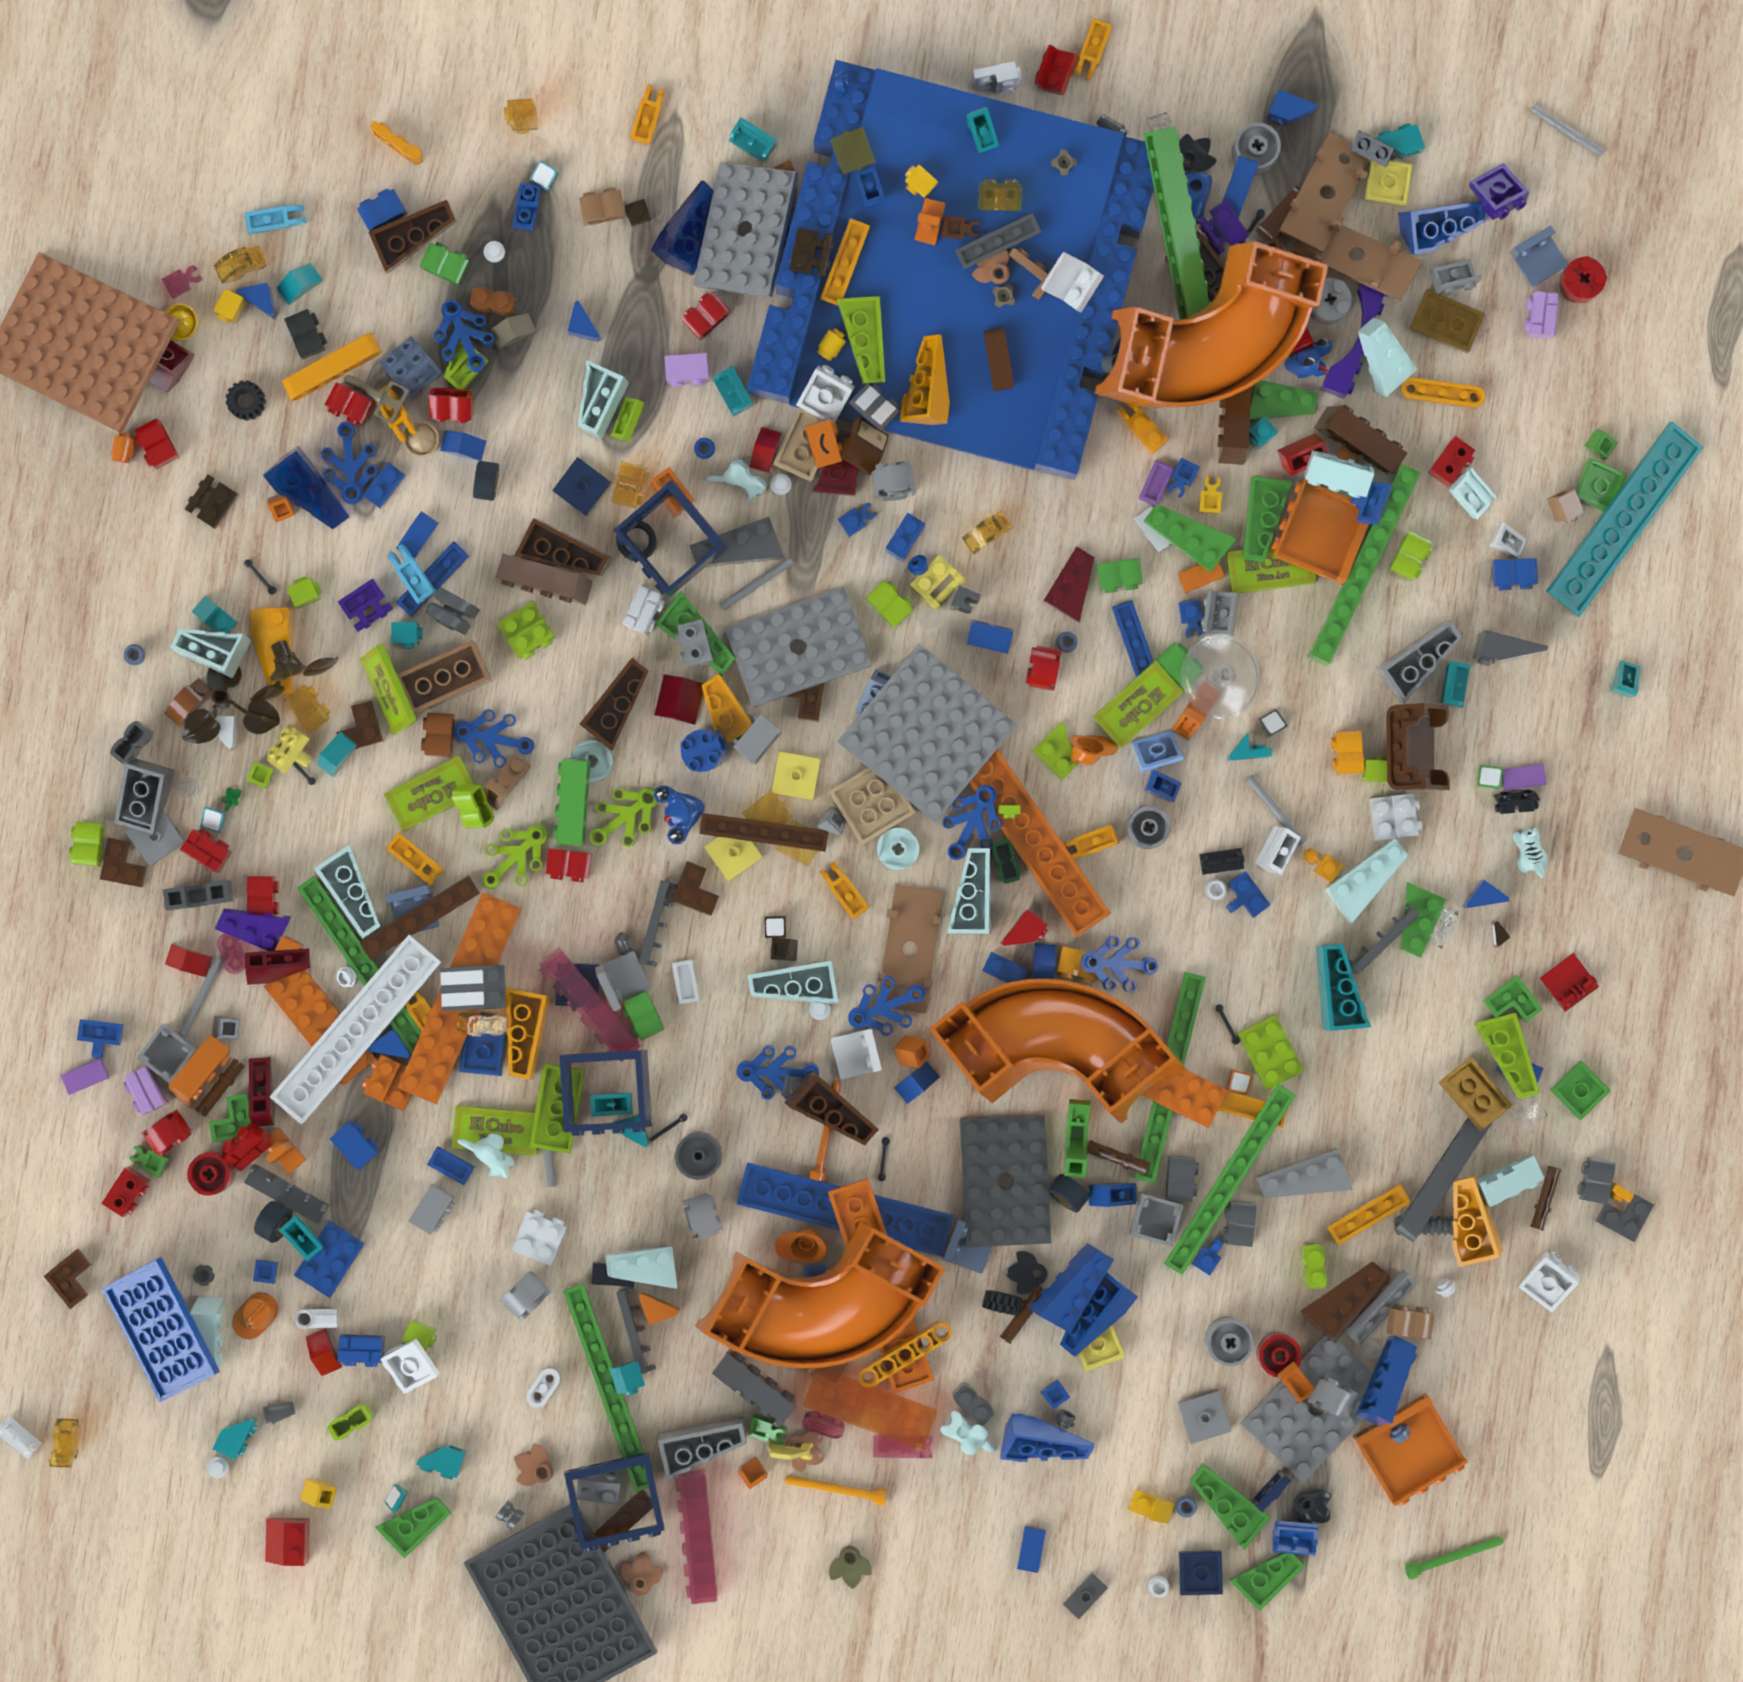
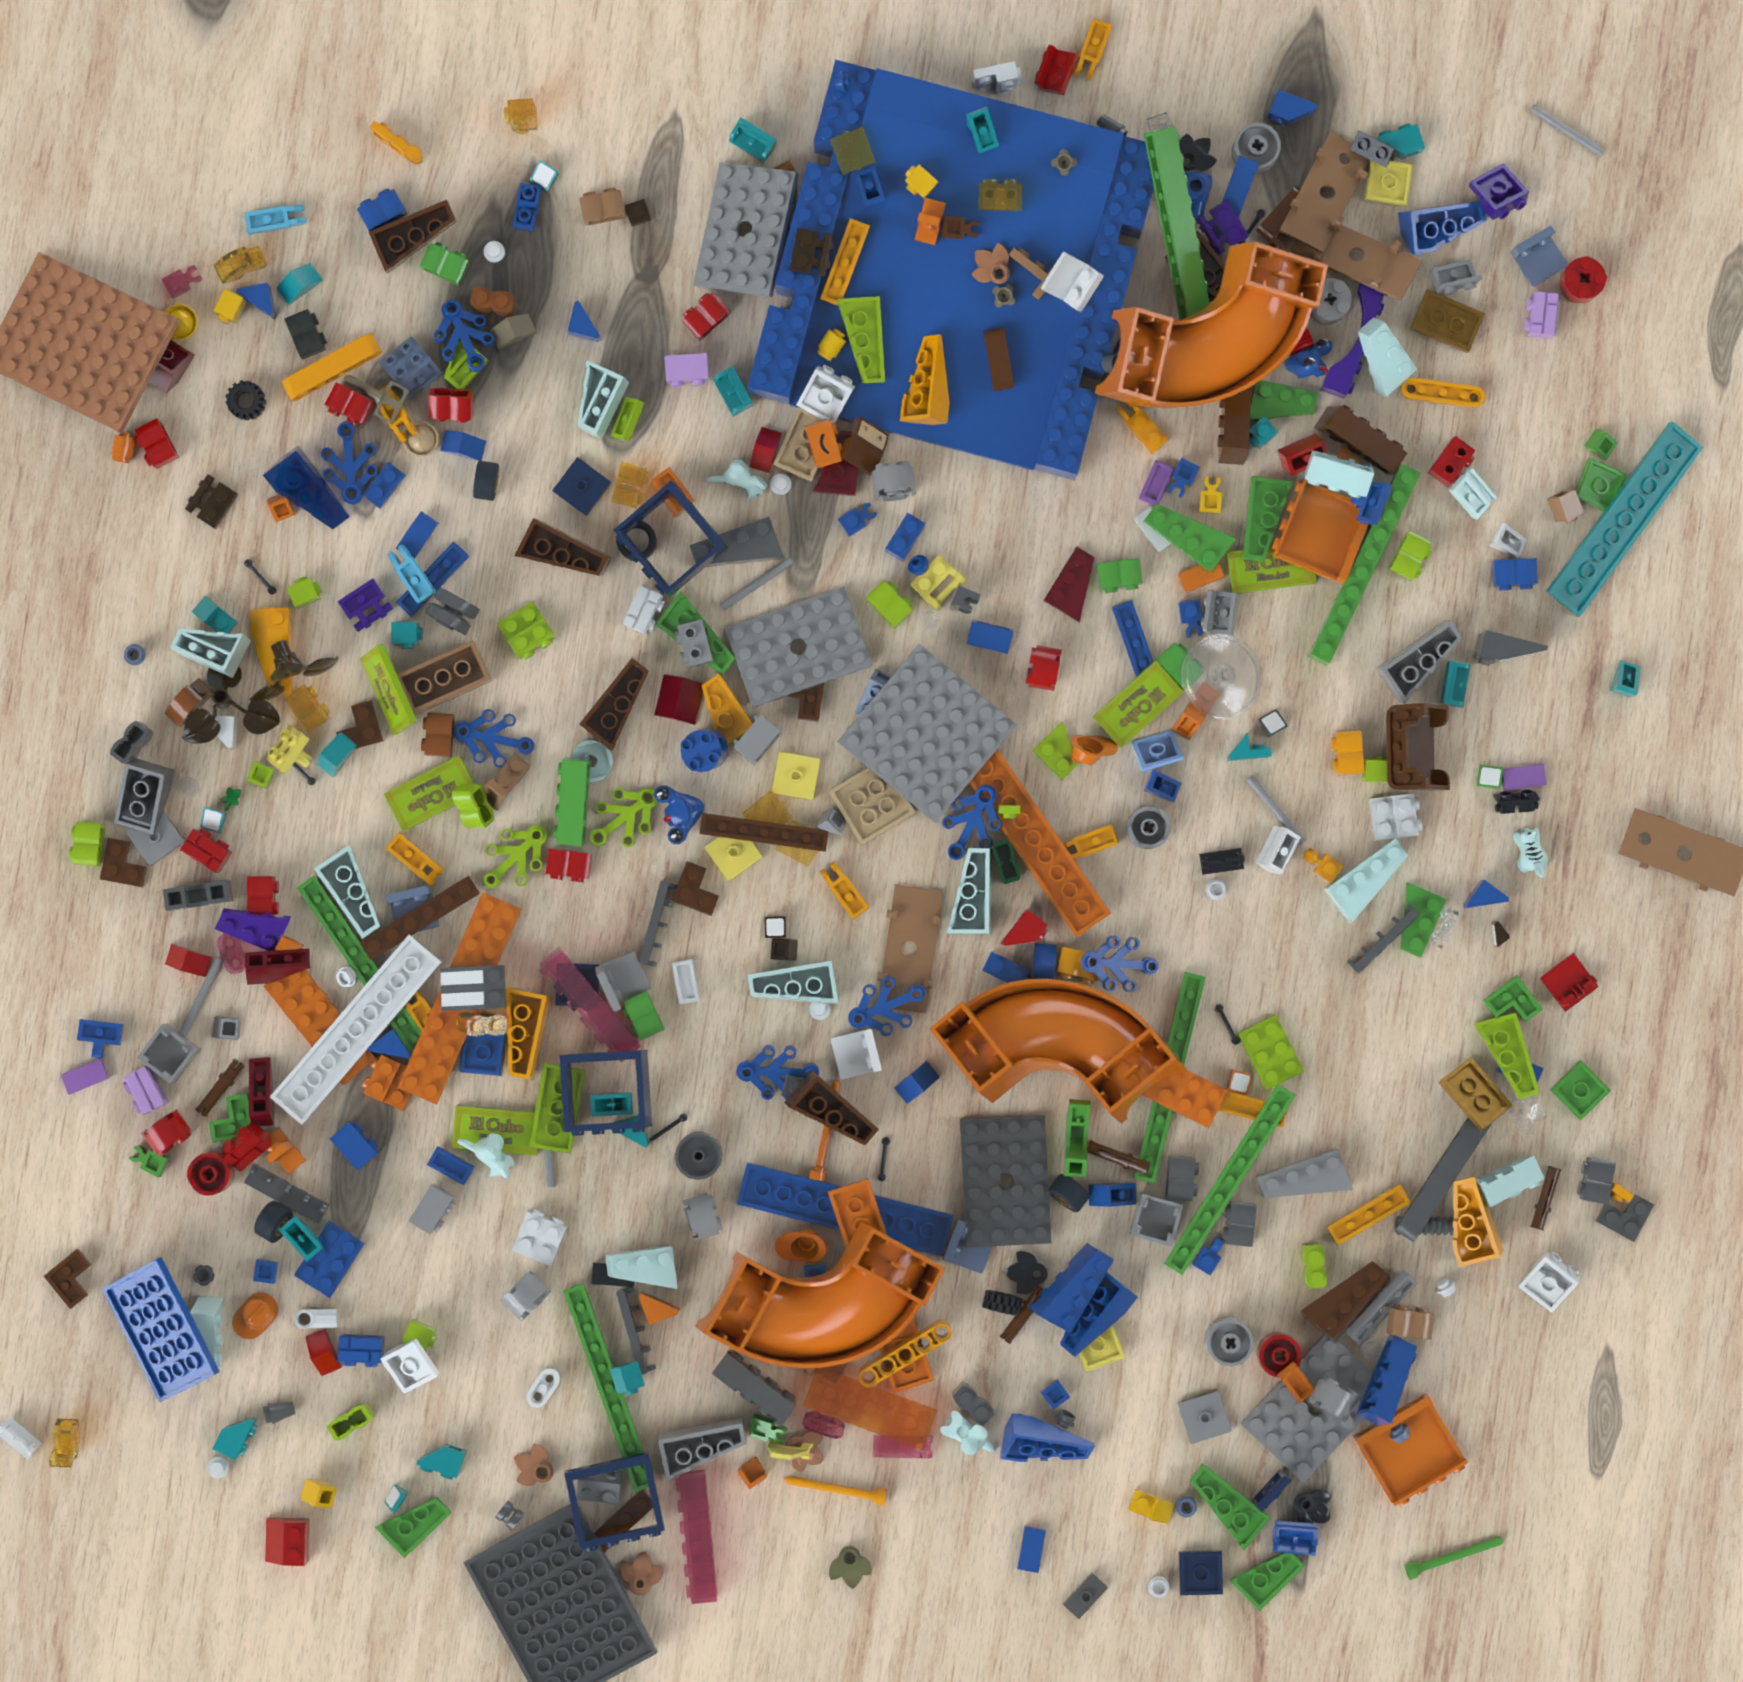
red brick [101,1166,150,1218] -> none
orange wedge [169,1035,231,1108] -> none
reddish brown wedge [495,553,593,605] -> none
dark grey arm [614,932,640,958] -> none
light orange hinge [630,84,665,146] -> none
clear blue wedge [651,181,714,275] -> none
blue plate [694,438,715,459] -> none
slope [849,383,900,431] -> none
light aqua plate [877,828,919,870] -> none
orange panel [893,1035,931,1069] -> none
dark grey hinge [955,213,1041,269] -> none
clear yellow brick [962,511,1013,555] -> none
sand blue plate [1056,632,1078,653] -> none
blue plate [1226,871,1270,918] -> none
teal wedge [1316,944,1371,1031] -> none

